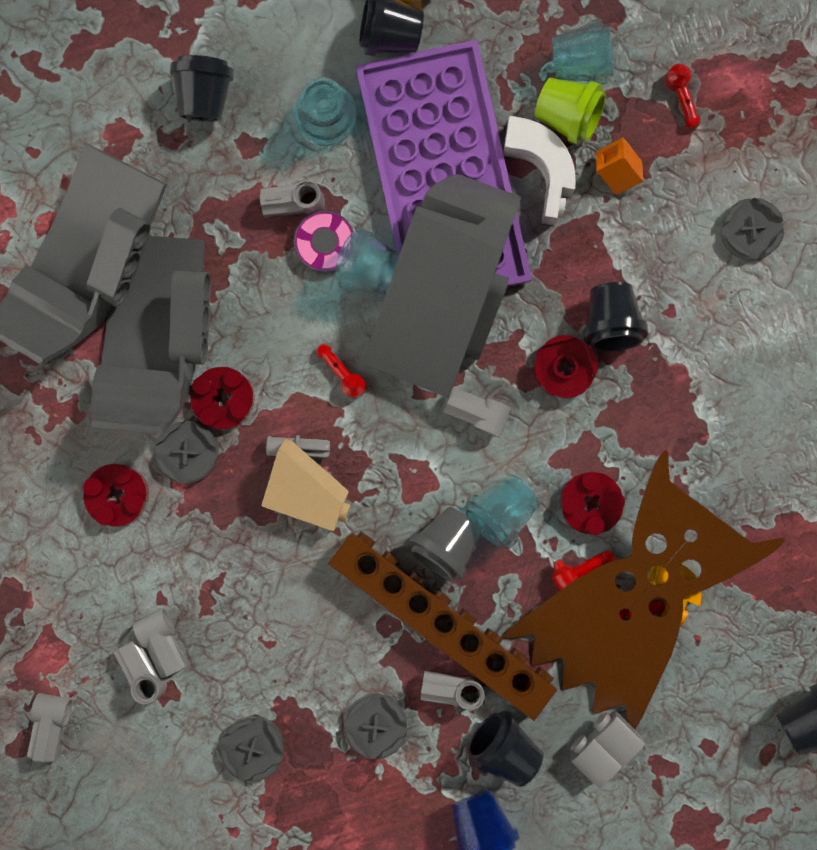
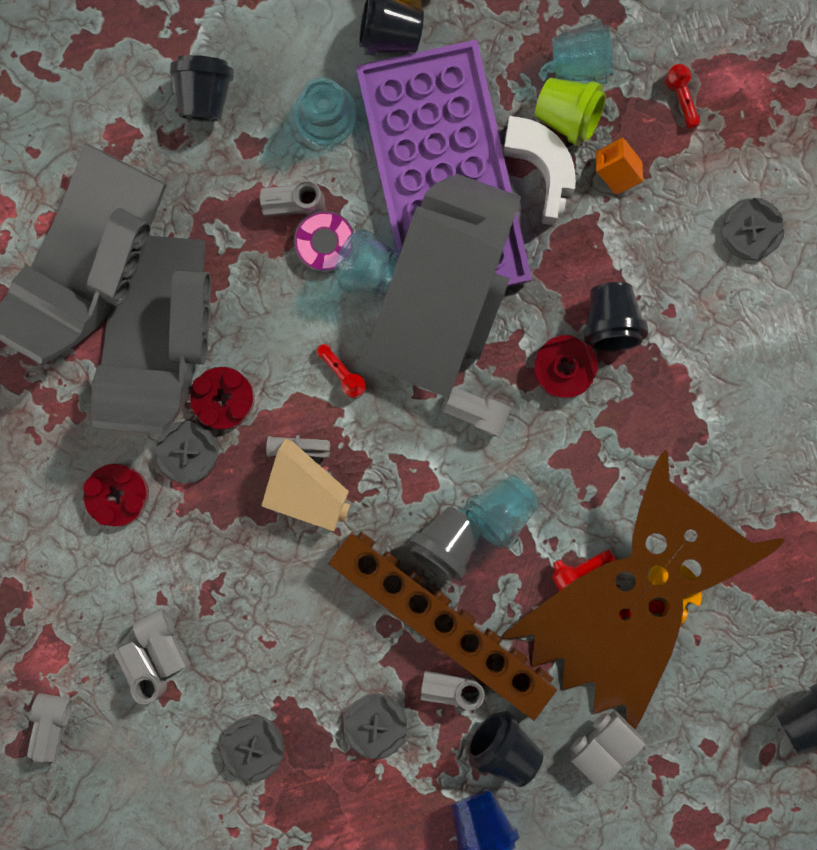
dark red plate [560,472,625,535] -> none

